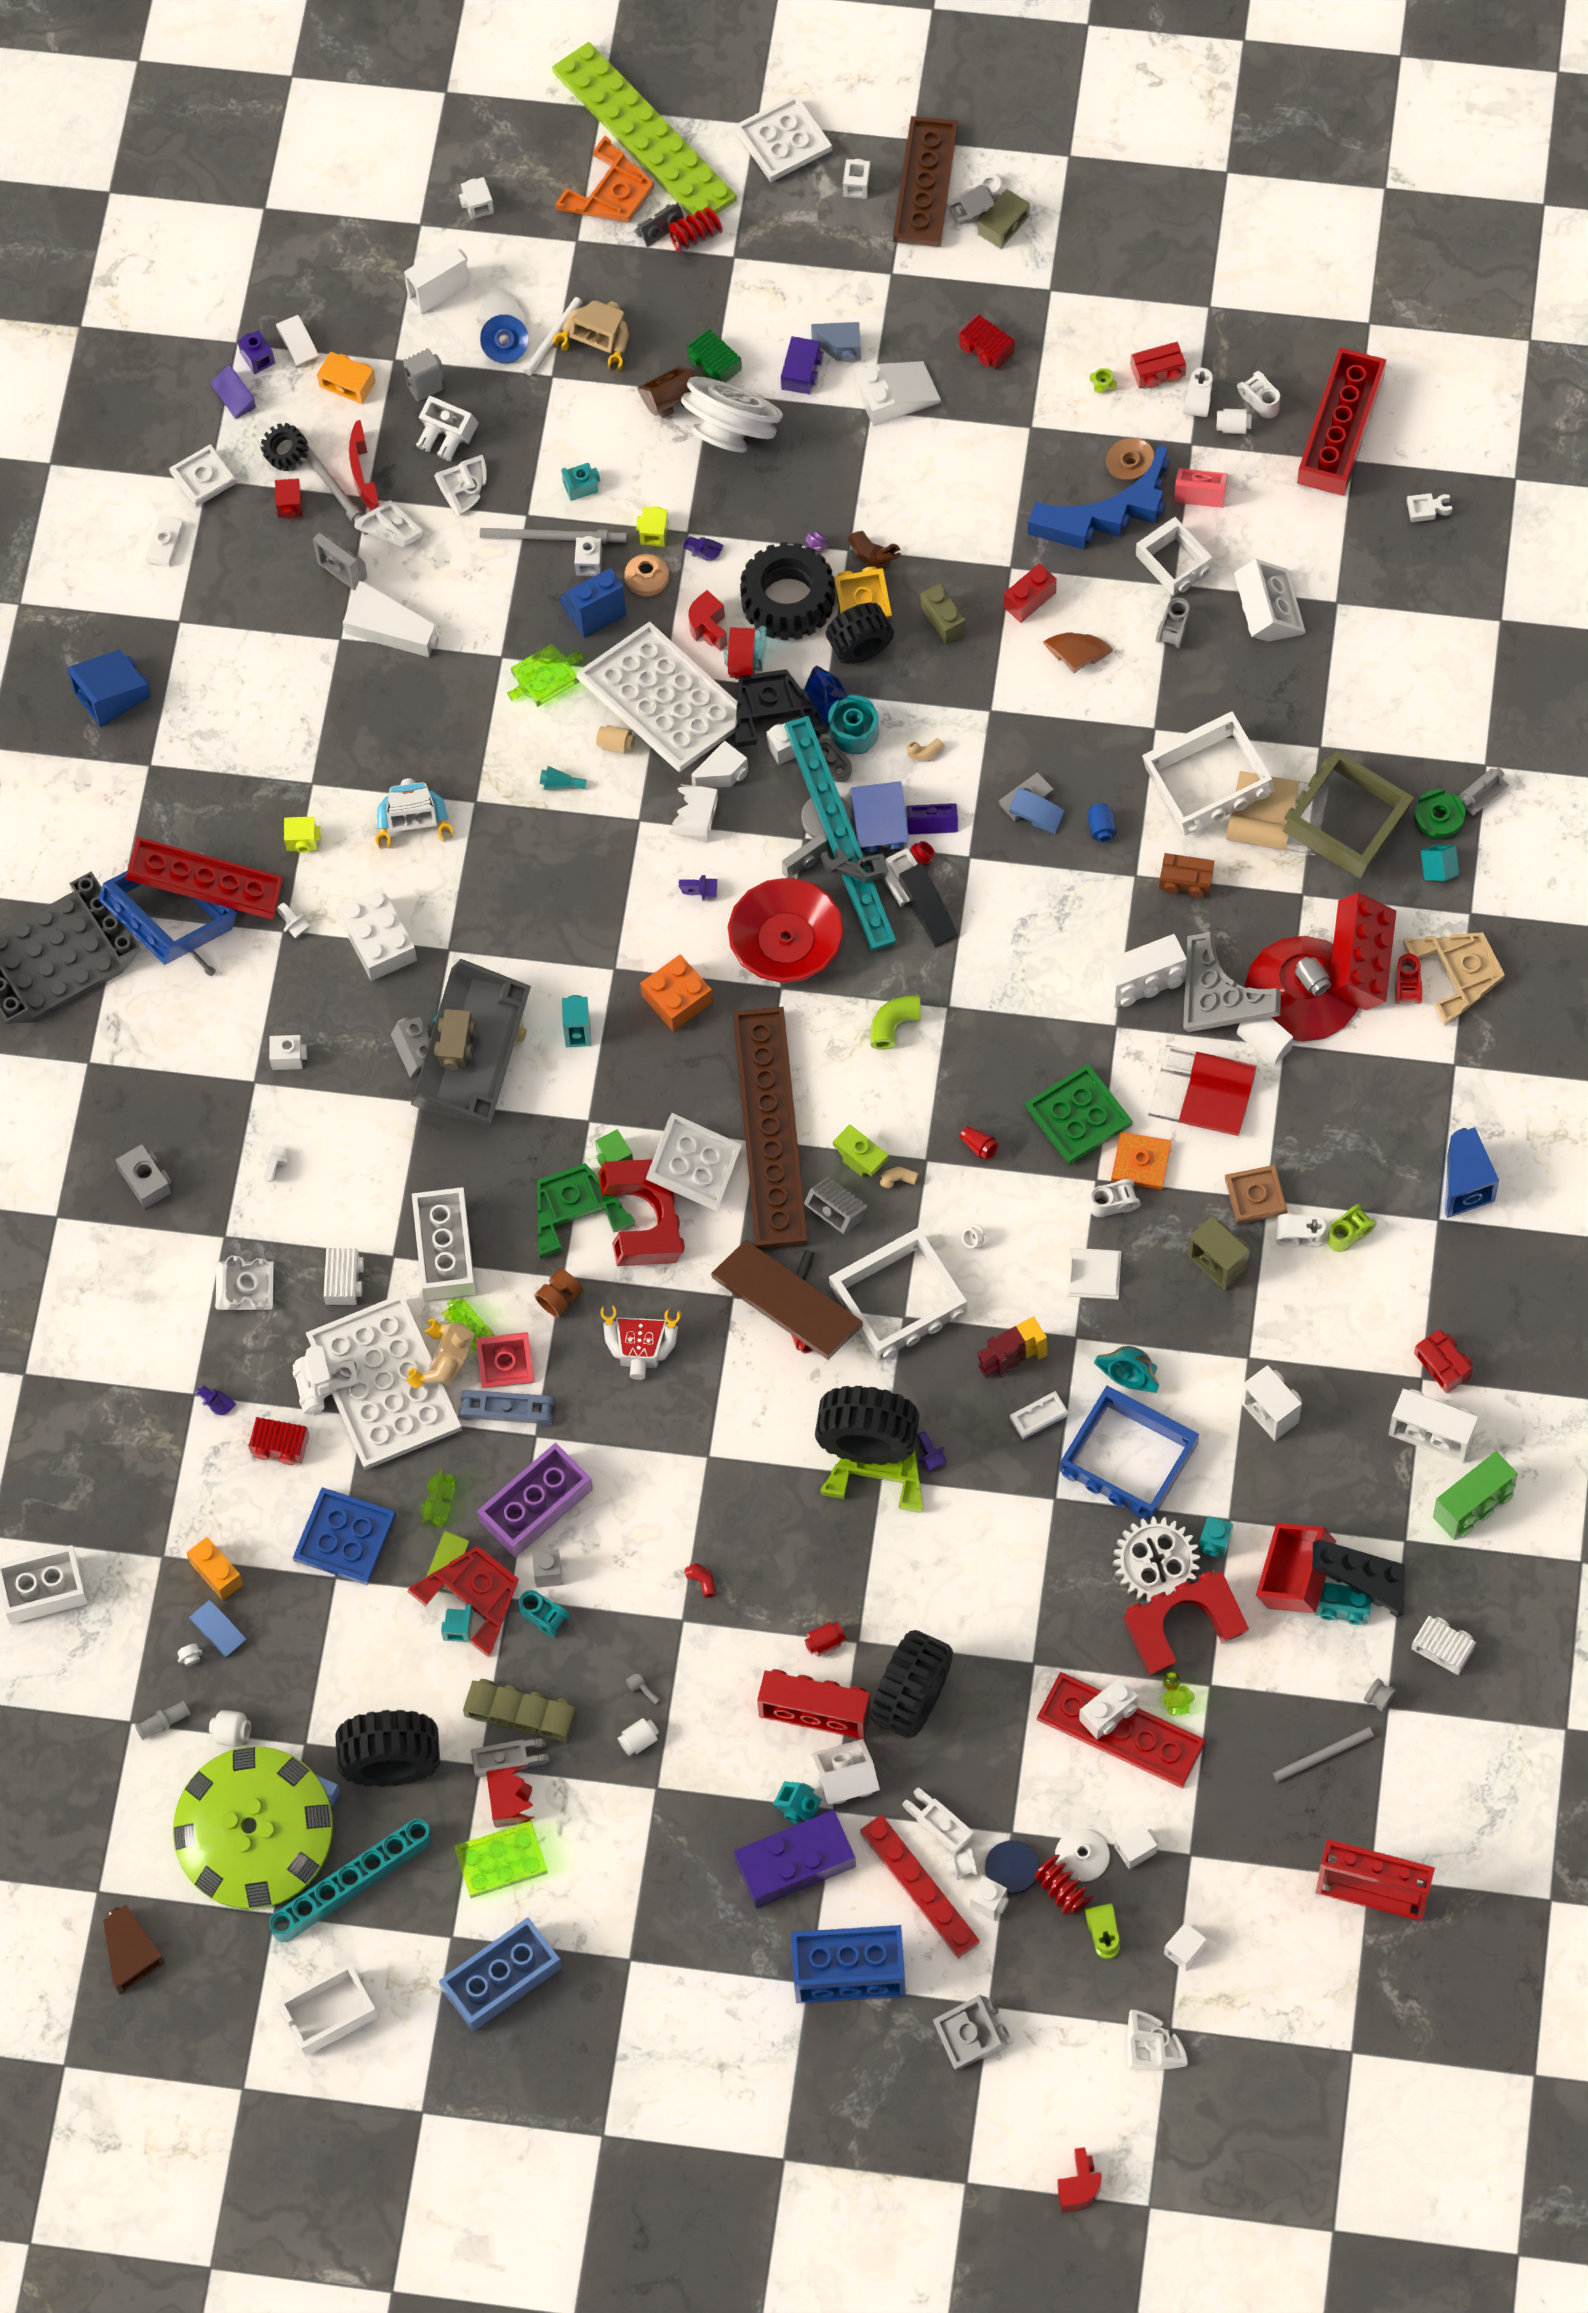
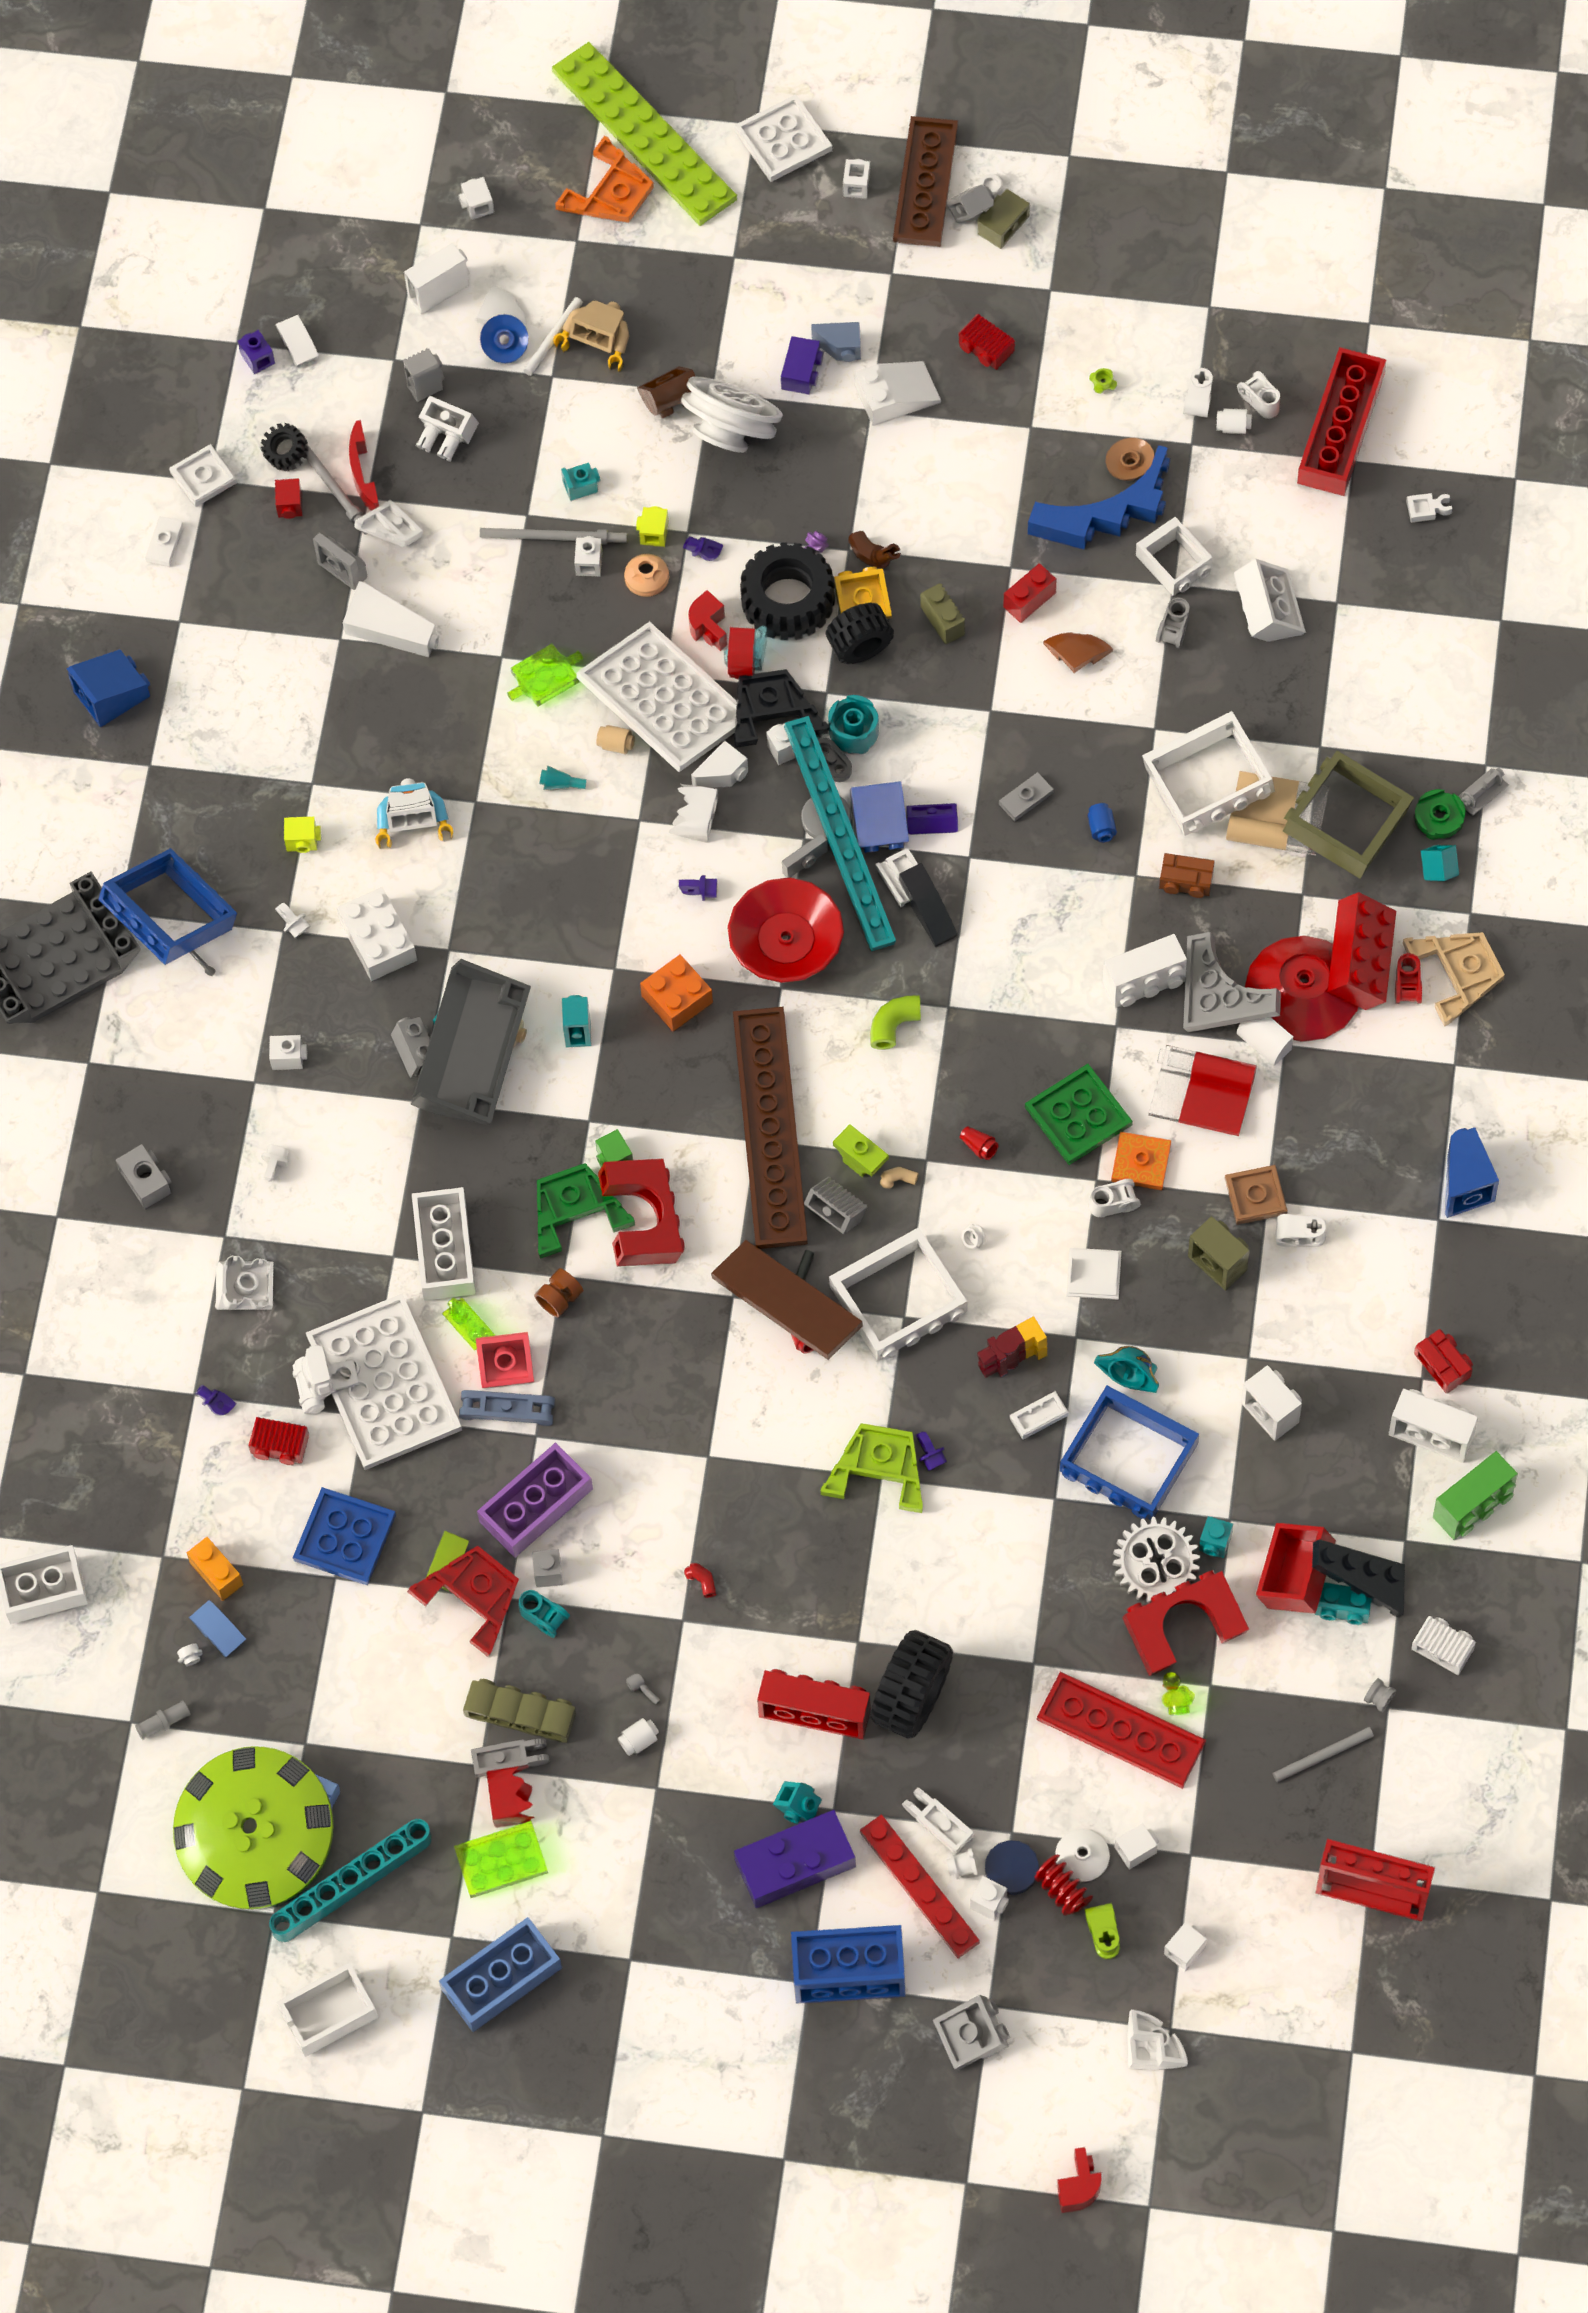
reddish brown slope [103,1905,165,1994] -> none
red tile [125,836,283,920] -> none
white head [209,1710,251,1747] -> none
dark purple slope [210,365,256,419] -> none
light orange brick [317,352,376,404] -> none
white brick [324,1248,364,1305] -> none
black tyre [335,1710,440,1787] -> none
tan torso [405,1318,475,1389] -> none
clear neon green hinge [420,1469,456,1527] -> none
white brick [434,455,487,515] -> none
dark tan brick [434,1009,476,1070] -> none
teal panel [441,1604,473,1643] -> none
blue slope [559,568,626,638] -> none
torso [601,1305,682,1380] -> none
dark grey hinge [635,202,684,247] -> none
white plate [646,1113,742,1211] -> none
red piece [669,207,723,253] -> none
green brick [687,329,742,383] -> none
clear blue slope [804,665,849,727] -> none
red brick [804,1622,846,1657] -> none
white slope [811,1739,880,1805] -> none
black tyre [815,1385,920,1465] -> none
dark grey piece [821,848,889,884] -> none
tan arm [907,738,945,761] -> none
red plate [911,841,935,865] -> none
medium blue slope [1009,787,1065,834] -> none
white brick [1079,1676,1138,1739] -> none
red brick [1130,342,1186,388] -> none
coral slope [1174,468,1227,508] -> none
light grey brick [1295,957,1331,996] -> none
lime piece [1327,1204,1377,1252] -> none

